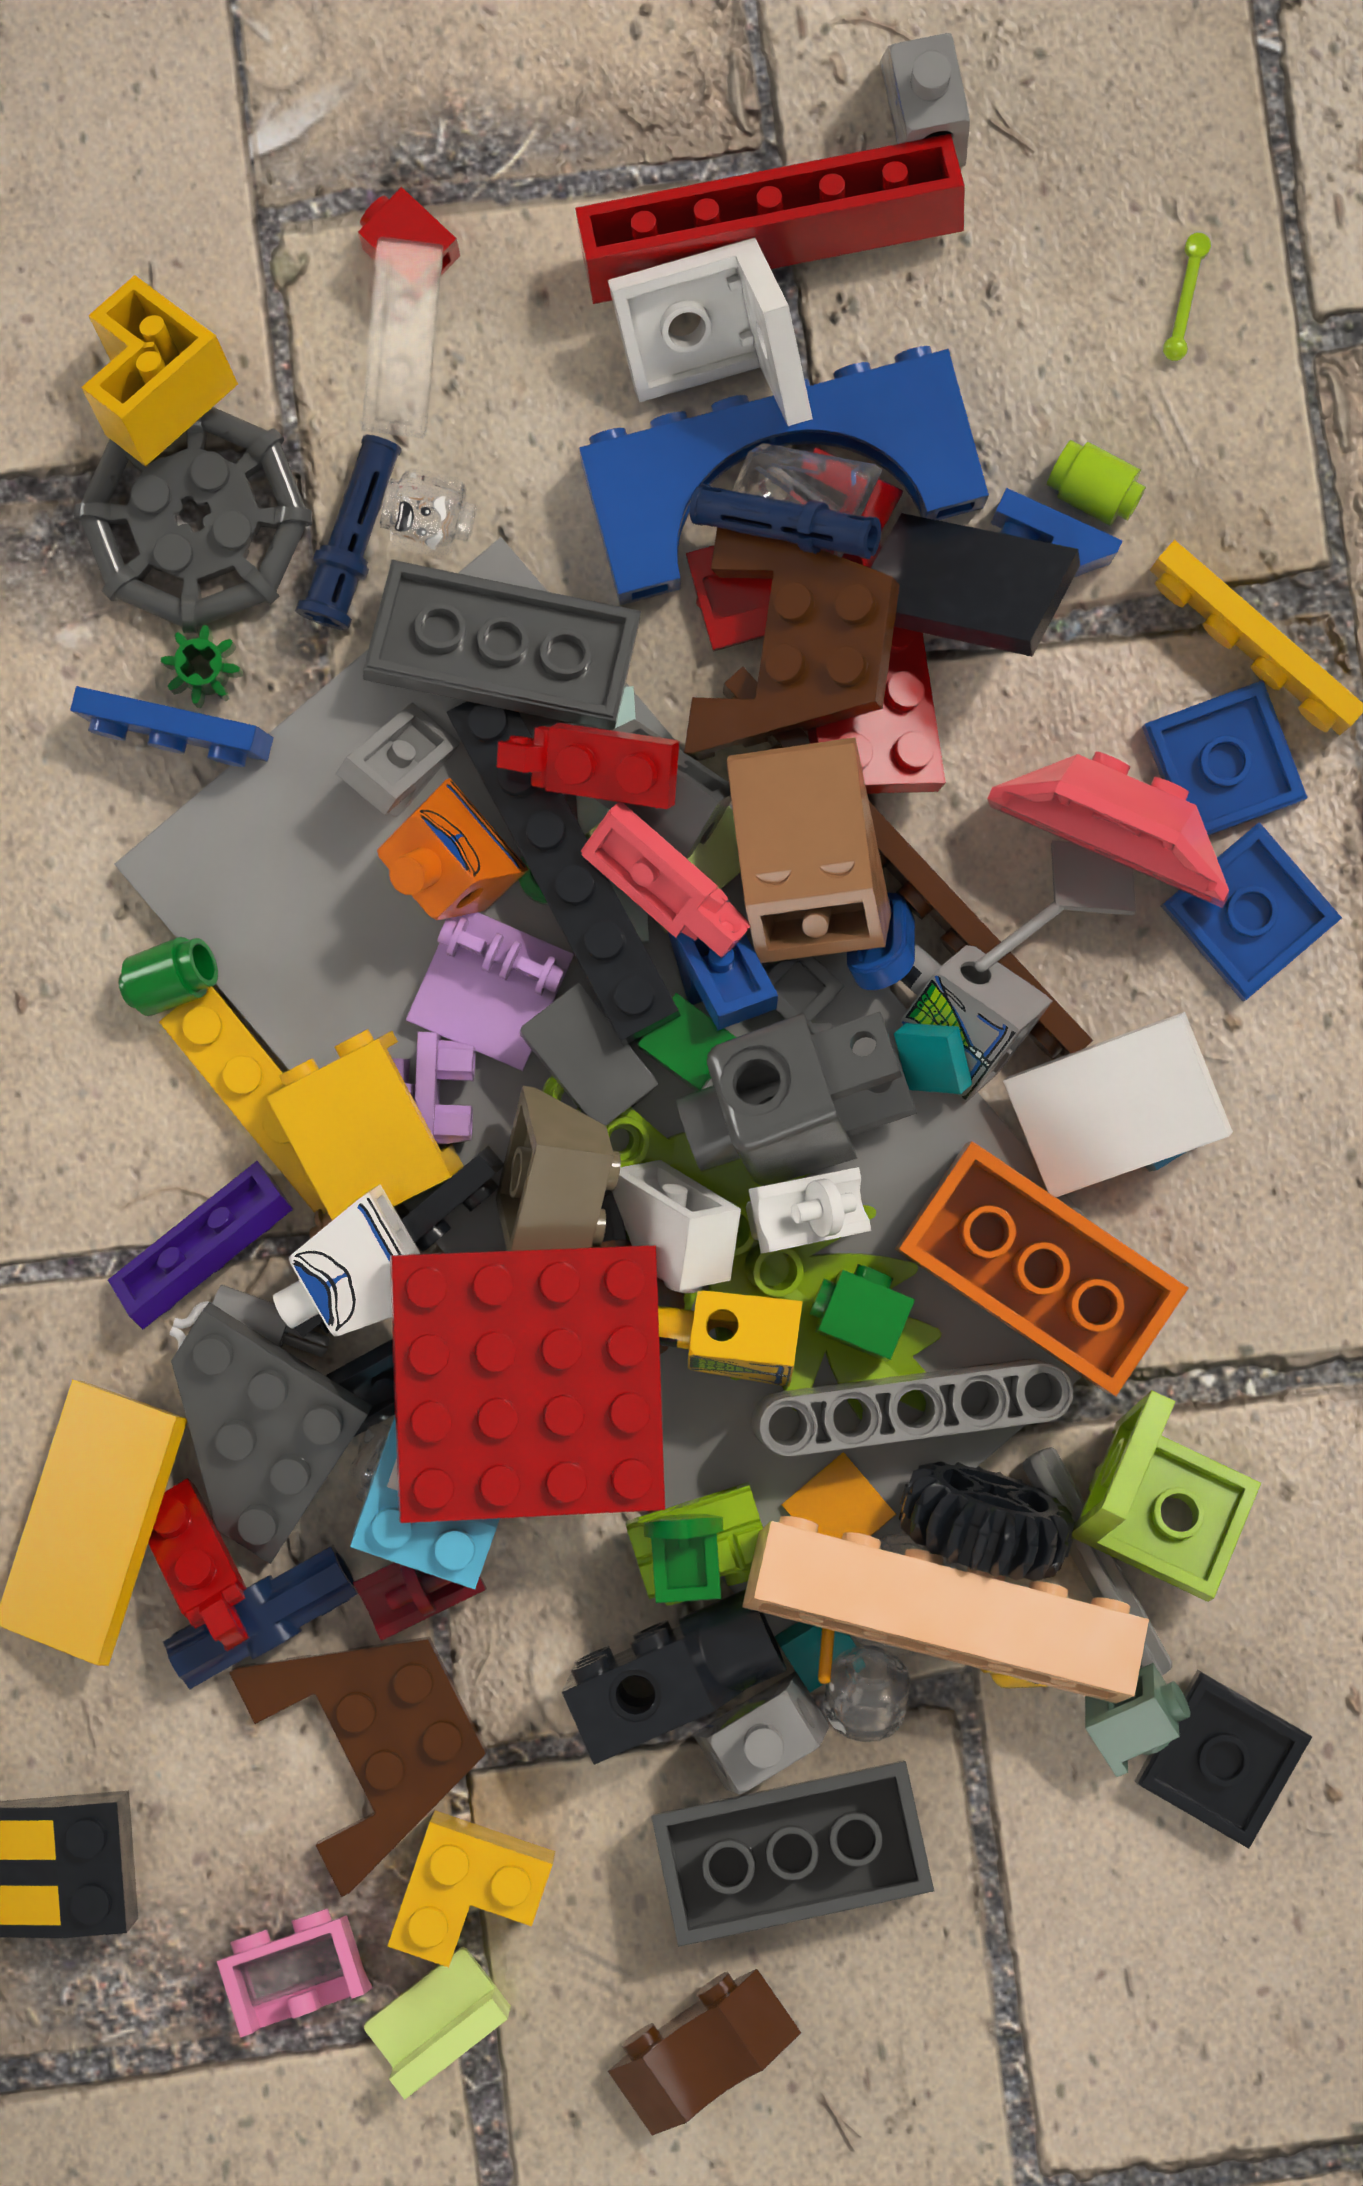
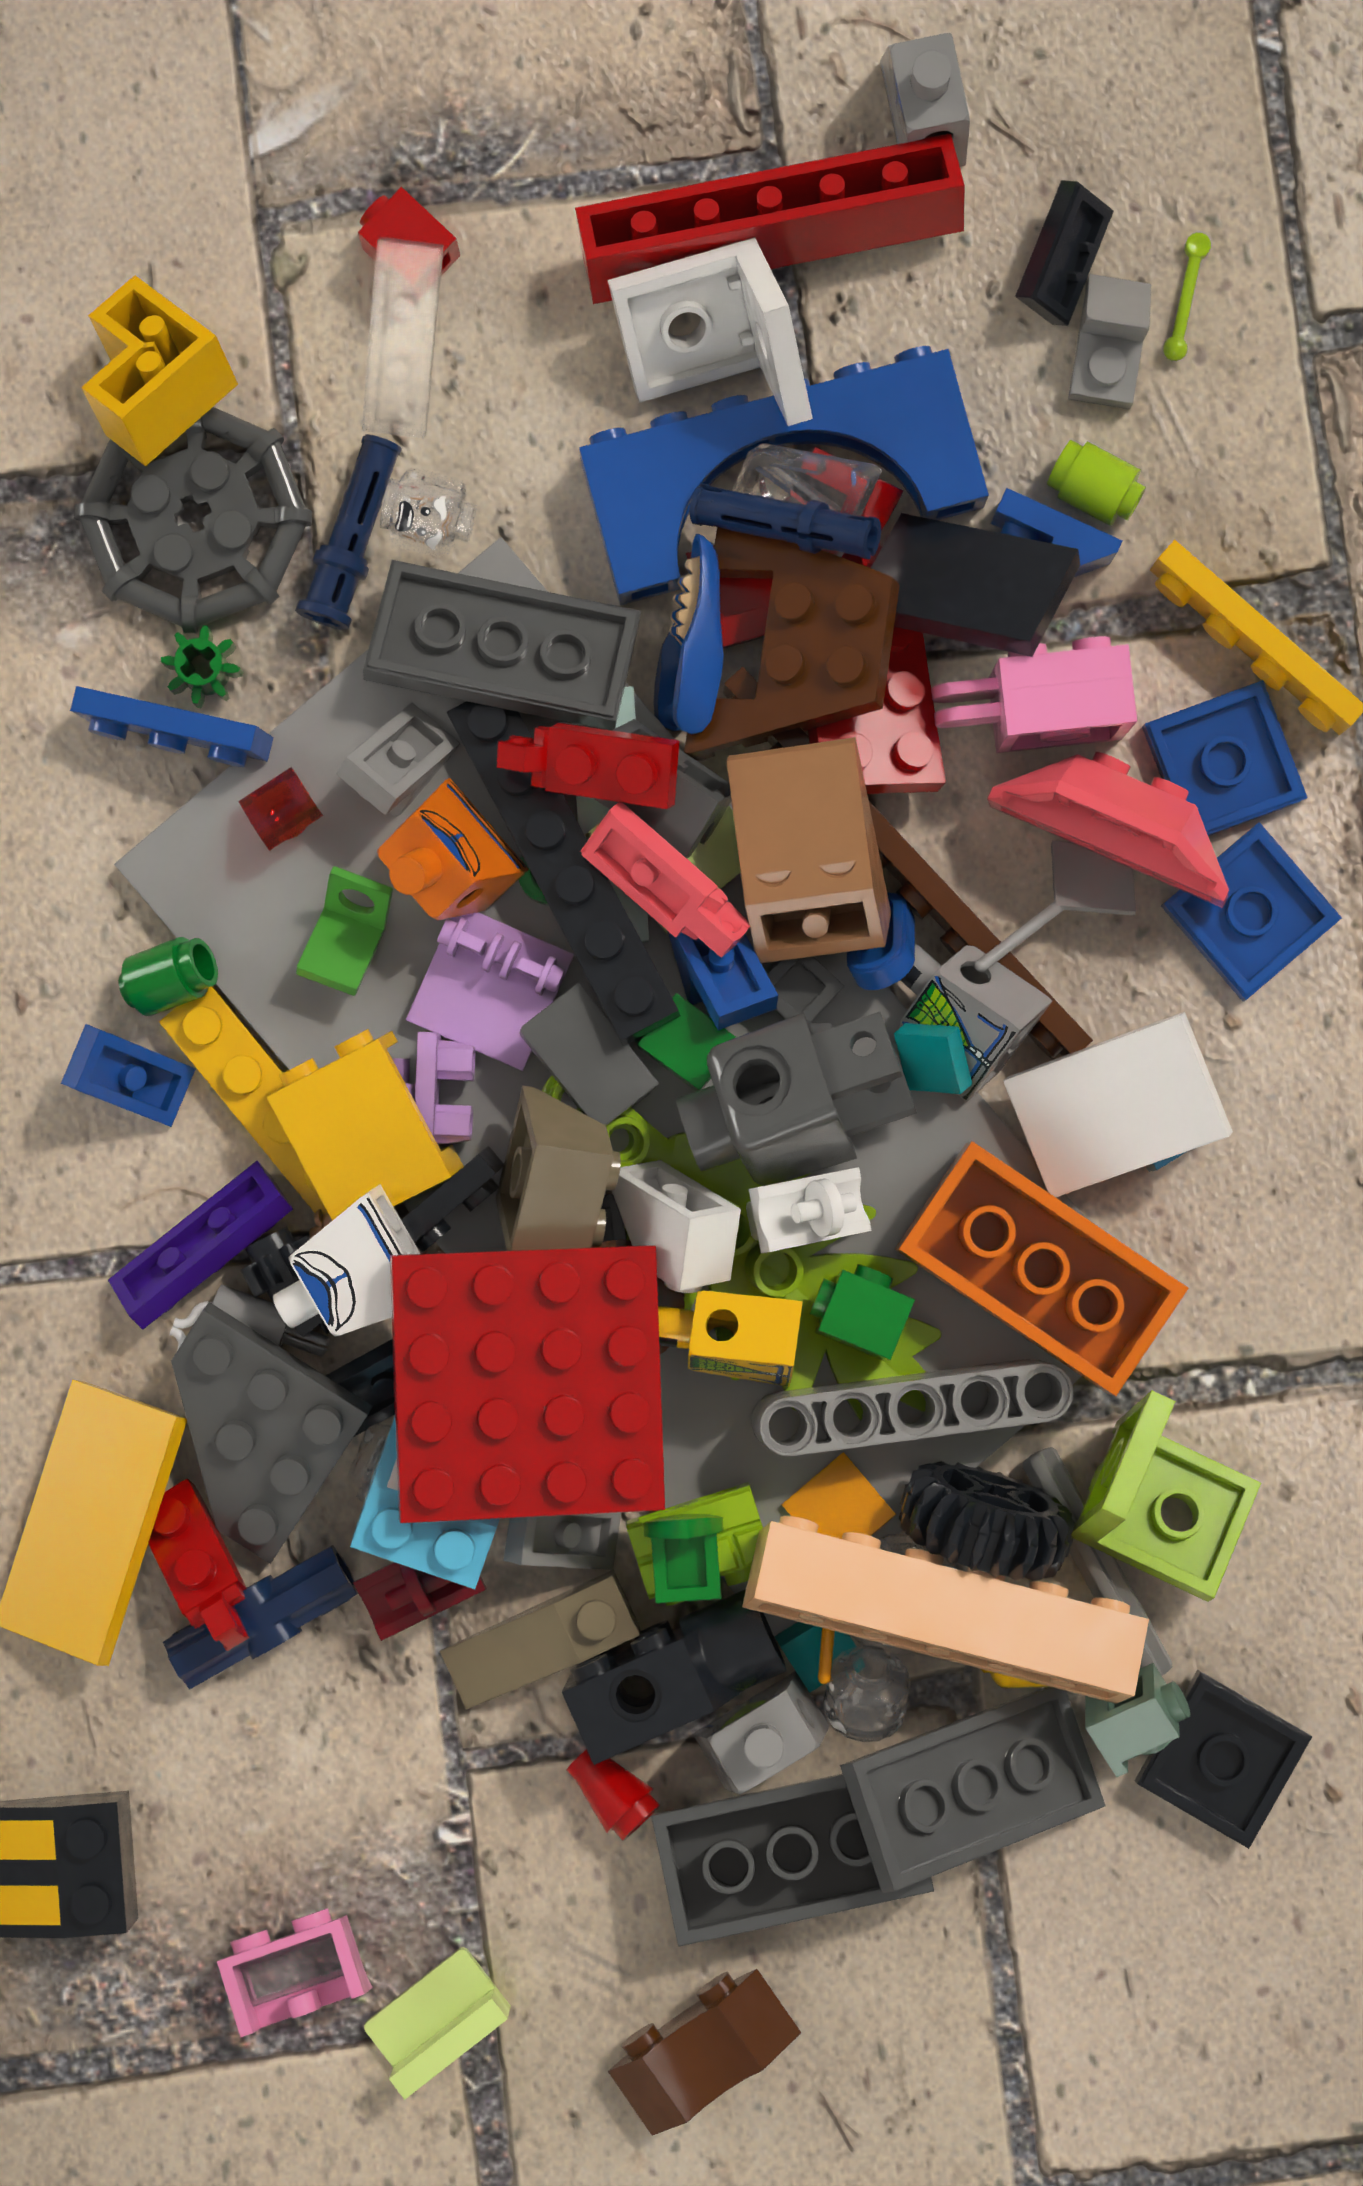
reddish brown wing [229,1637,487,1897] -> none
yellow brick [387,1810,556,1968] -> none
none -> blue slope [61,1024,196,1127]
none -> clear red plate [238,767,323,851]
none -> black gear [241,1227,310,1306]
none -> bright green bracket [296,866,393,996]
none -> dark tan slope [440,1569,641,1710]
none -> light grey slope [503,1512,621,1570]
none -> red cone [566,1749,660,1841]
none -> blue animal [653,534,724,734]
none -> dark grey plate [840,1686,1106,1893]
none -> bright pink brick [931,636,1137,753]
none -> black plate [1015,180,1114,326]
none -> light grey slope [1068,274,1151,409]

